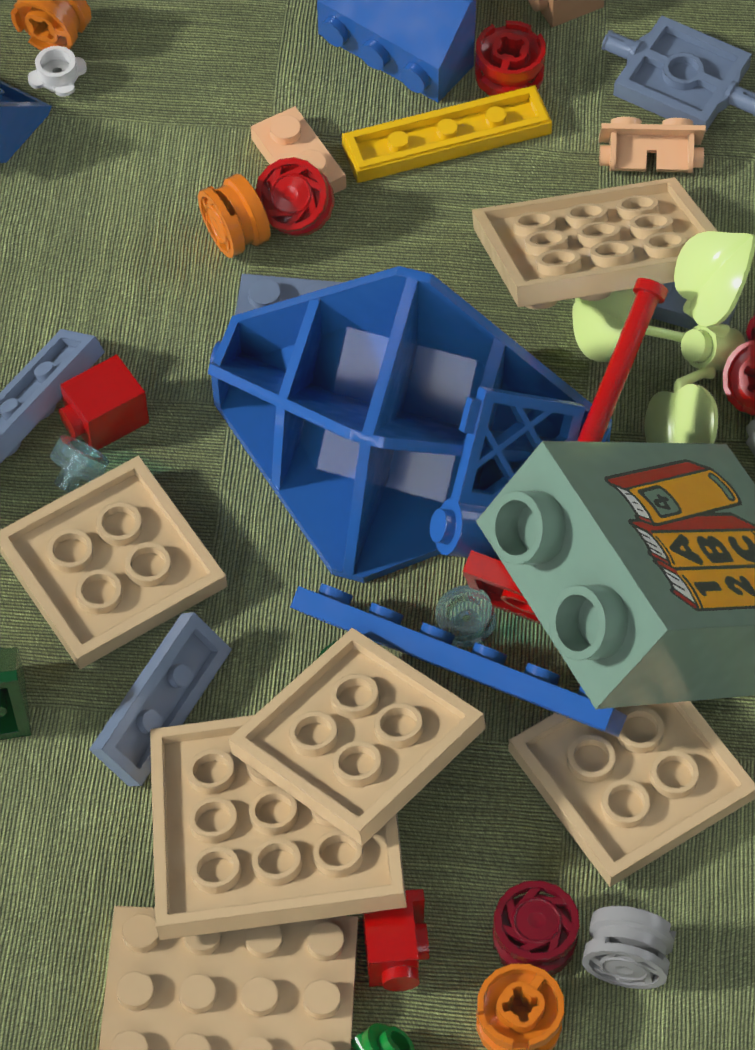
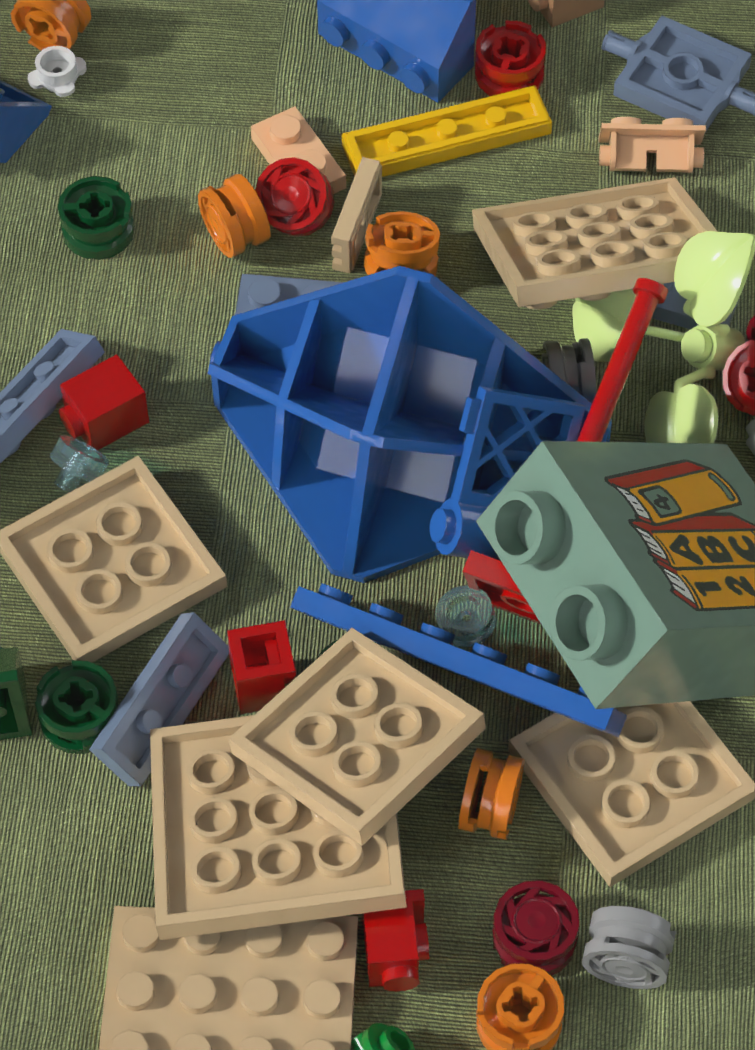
none -> dark green wheel [35,660,119,754]
none -> dark green wheel [58,176,135,260]
none -> red brick [227,620,296,715]
none -> tan tile [331,157,382,273]
none -> orange wheel [364,211,440,276]
none -> orange wheel [458,748,525,840]
none -> flat silver wheel [542,338,596,403]

